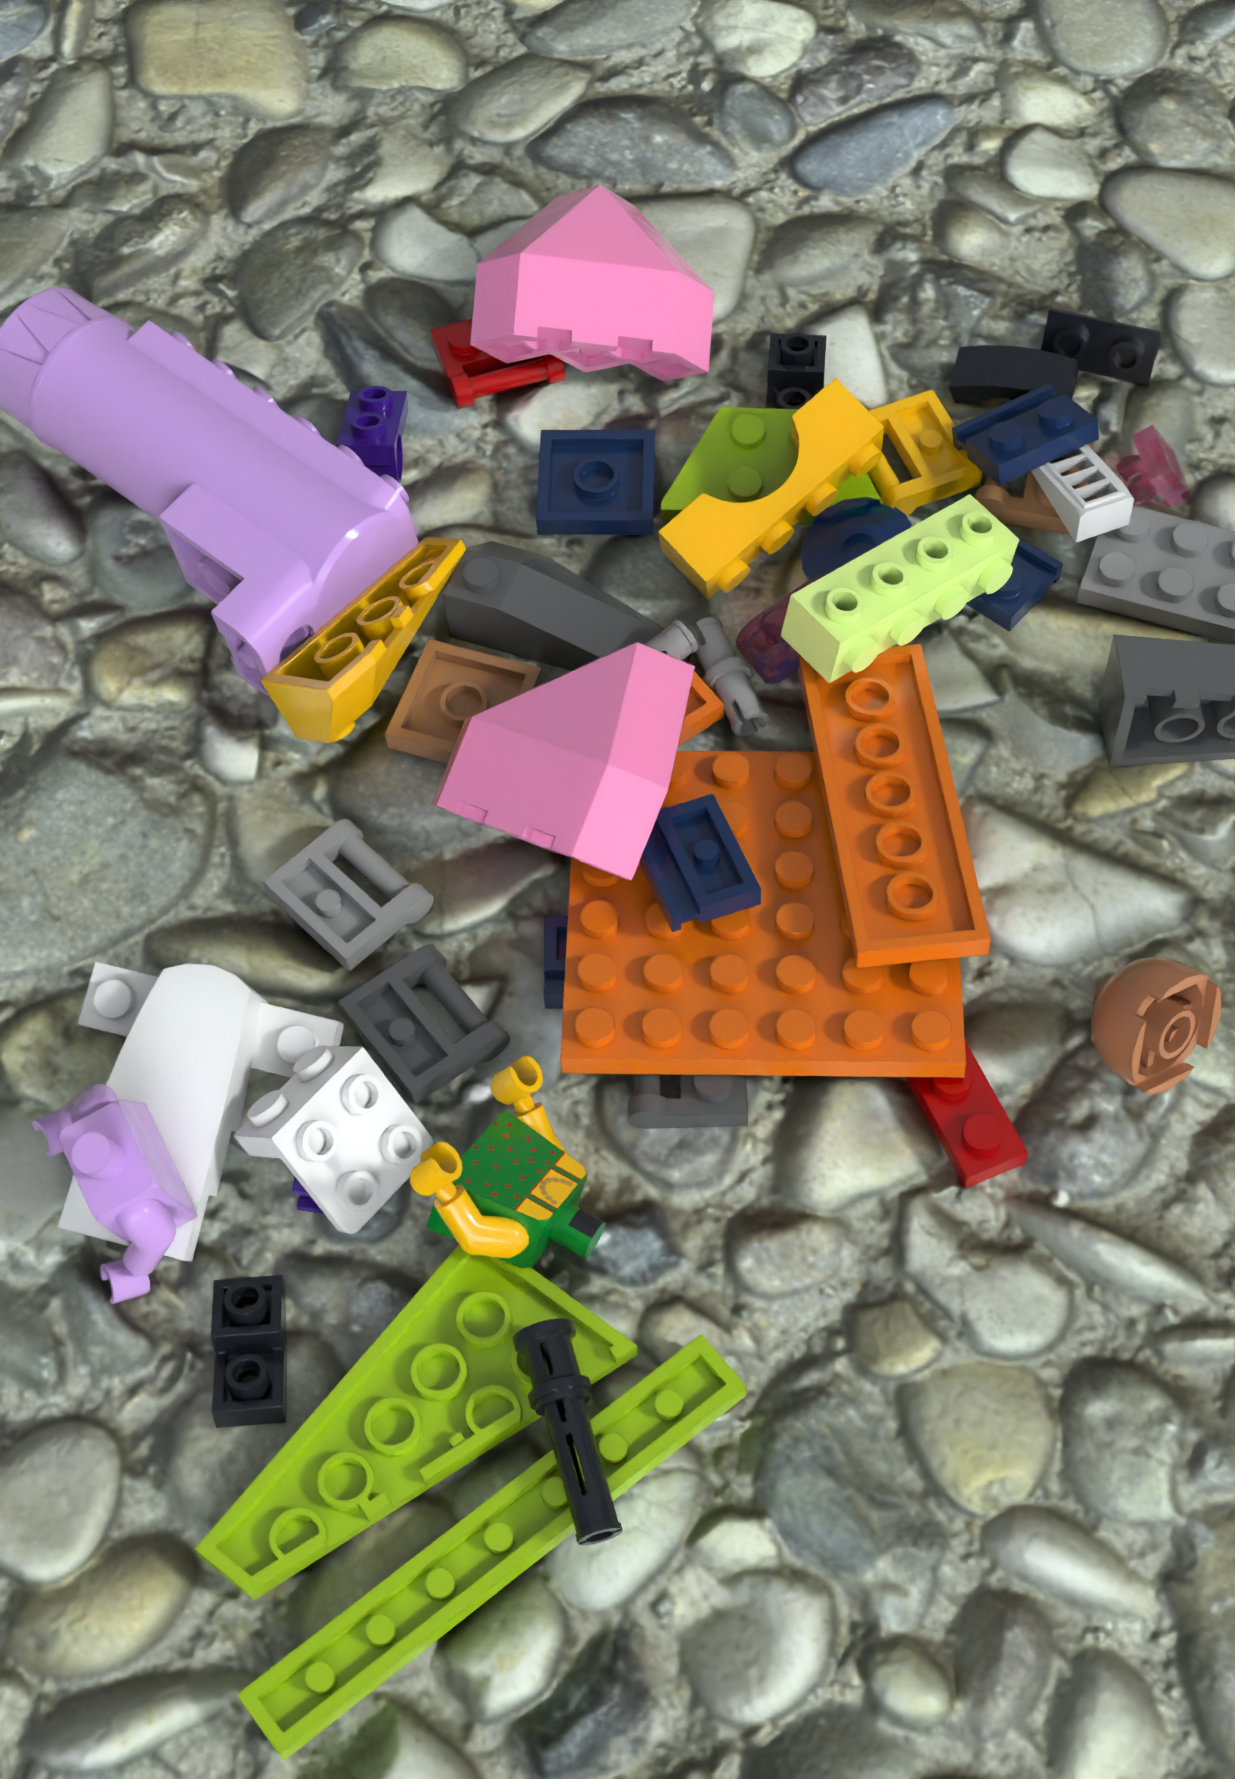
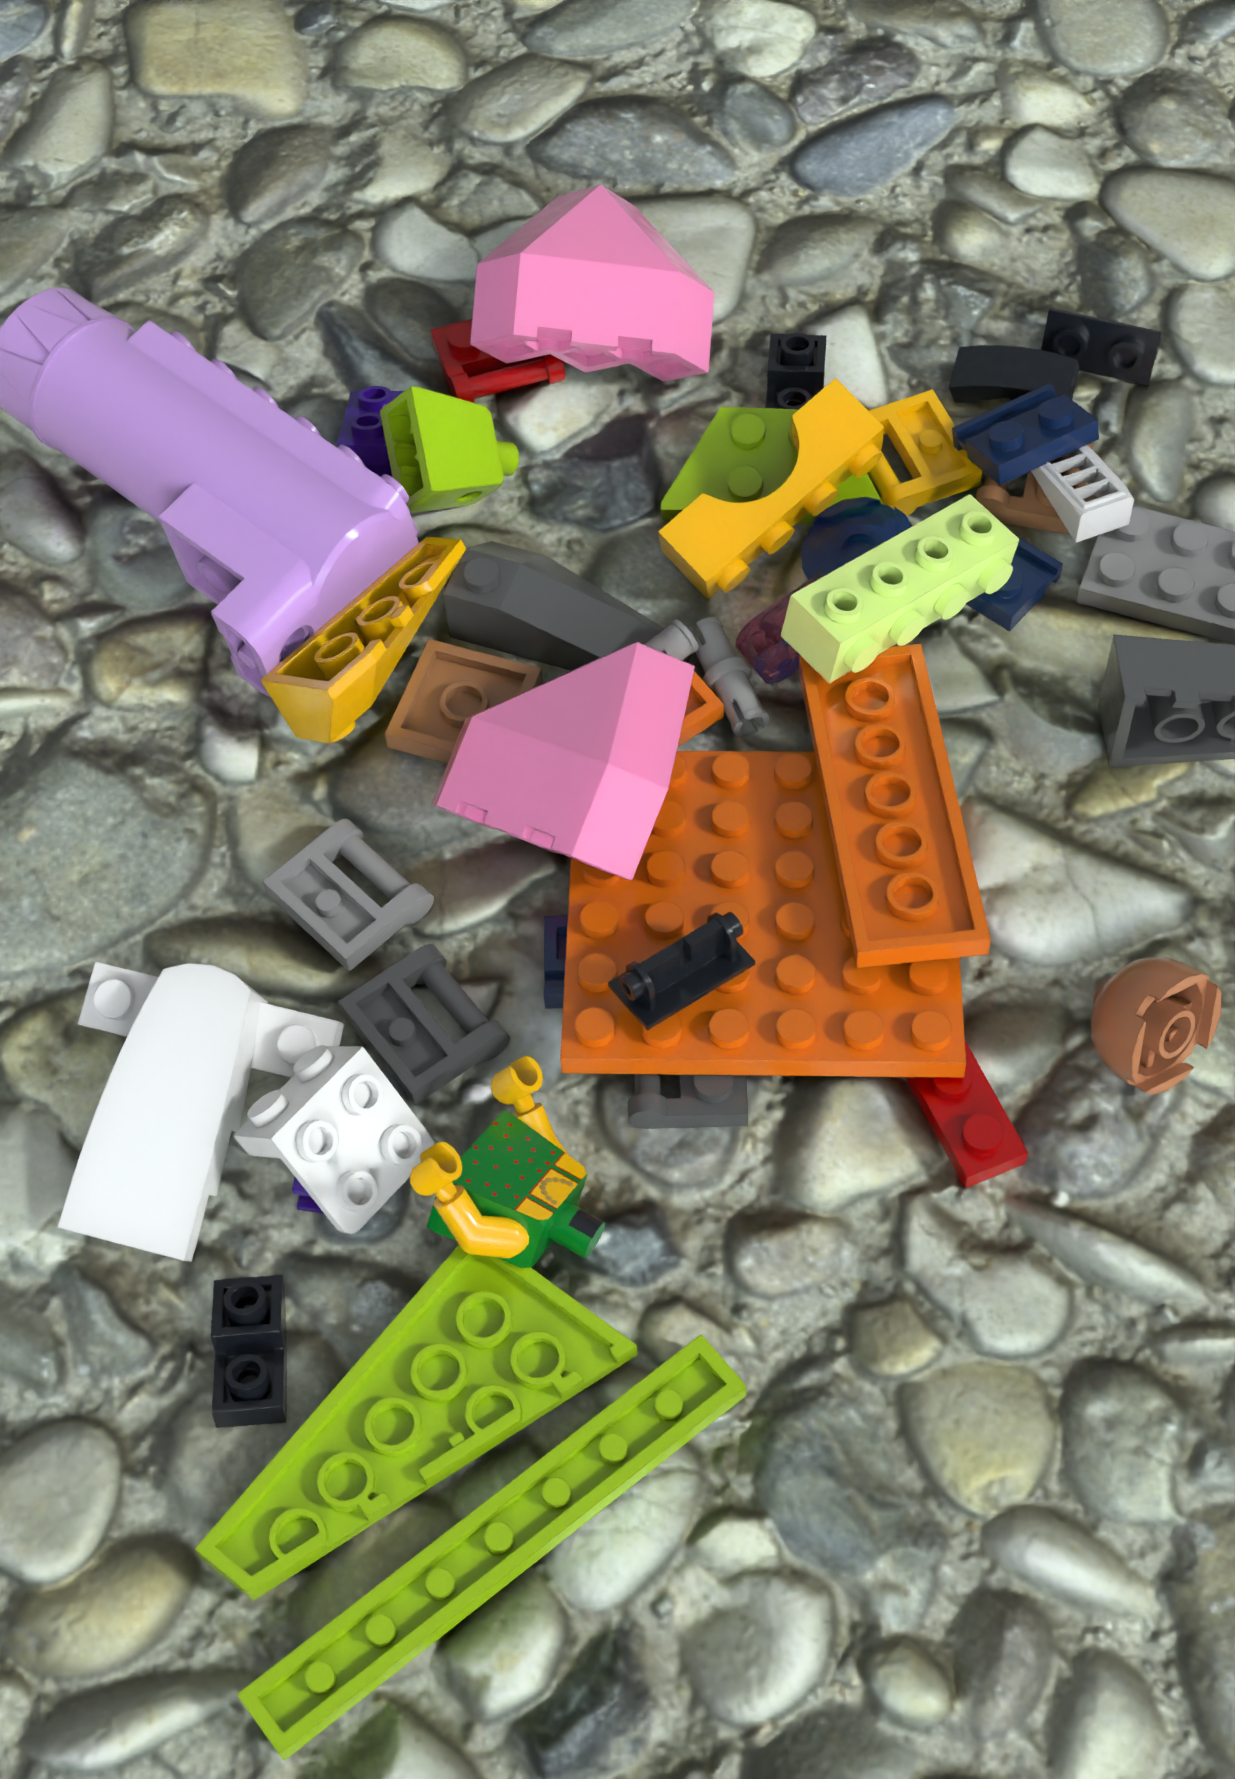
lavender torso [33,1084,198,1304] -> none
black pin [512,1318,623,1545] -> none
dark blue plate [536,430,656,535] -> none
dark blue plate [639,794,761,932] -> none
clear pink tile [1116,425,1192,507] -> none
none -> lime torso [380,386,519,514]
none -> black hinge [608,912,755,1031]

